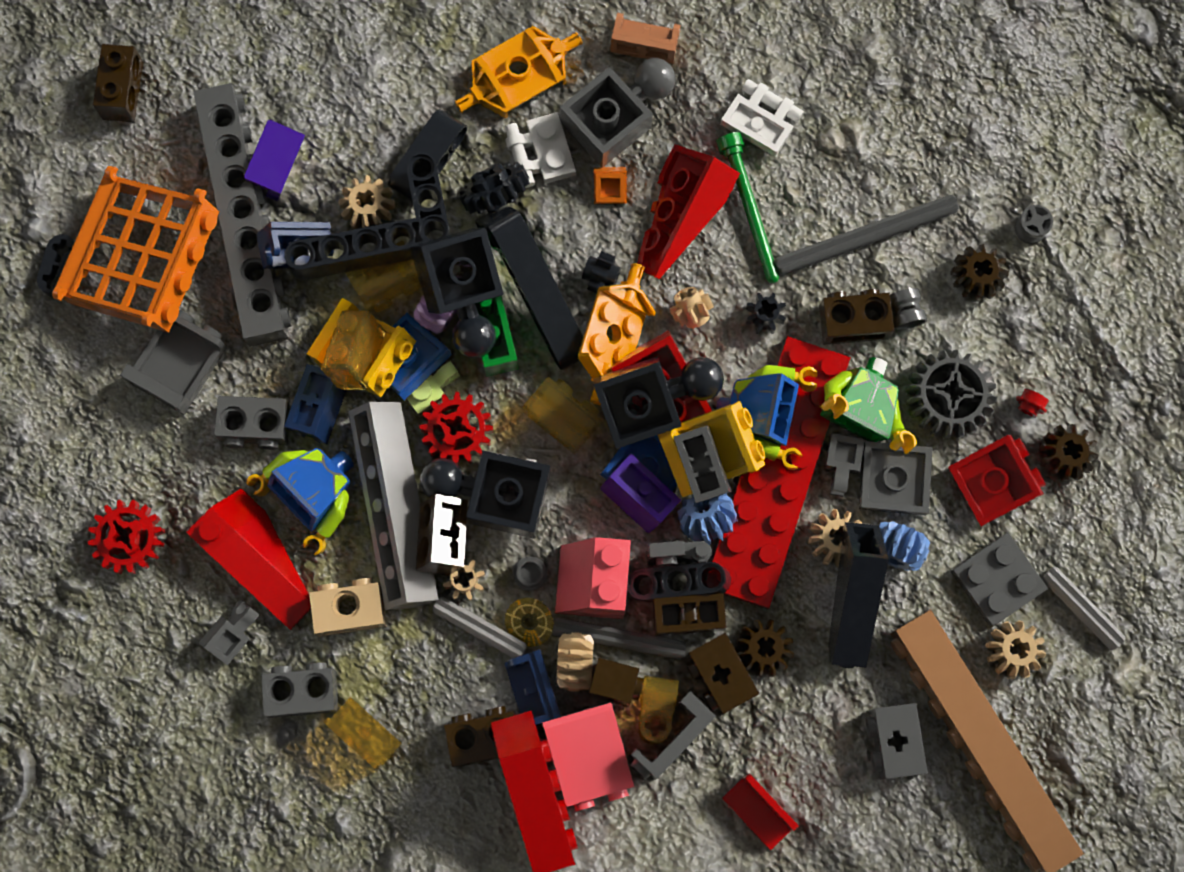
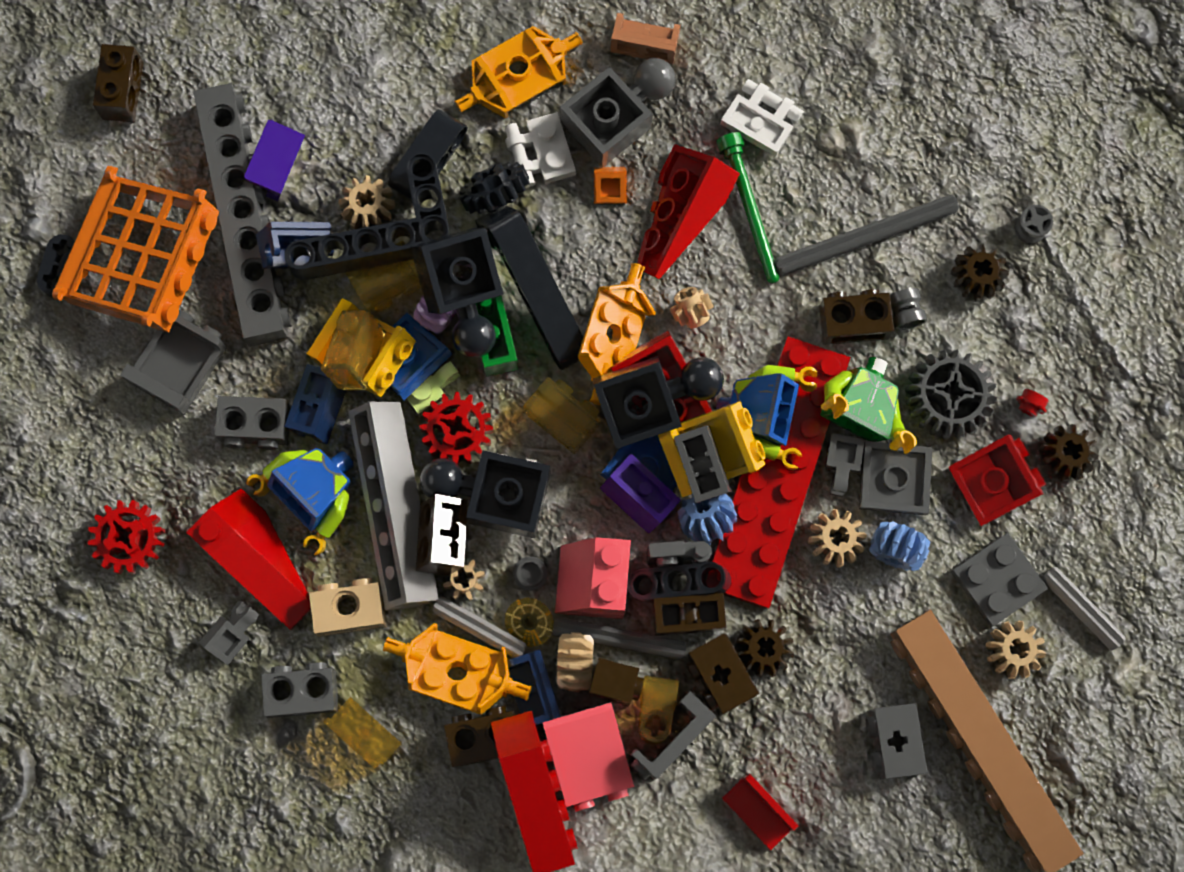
black gear [582,251,621,293] -> none
black gear [746,292,786,334] -> none
black slope [828,522,889,668] -> none
none -> light orange plate [383,623,532,715]

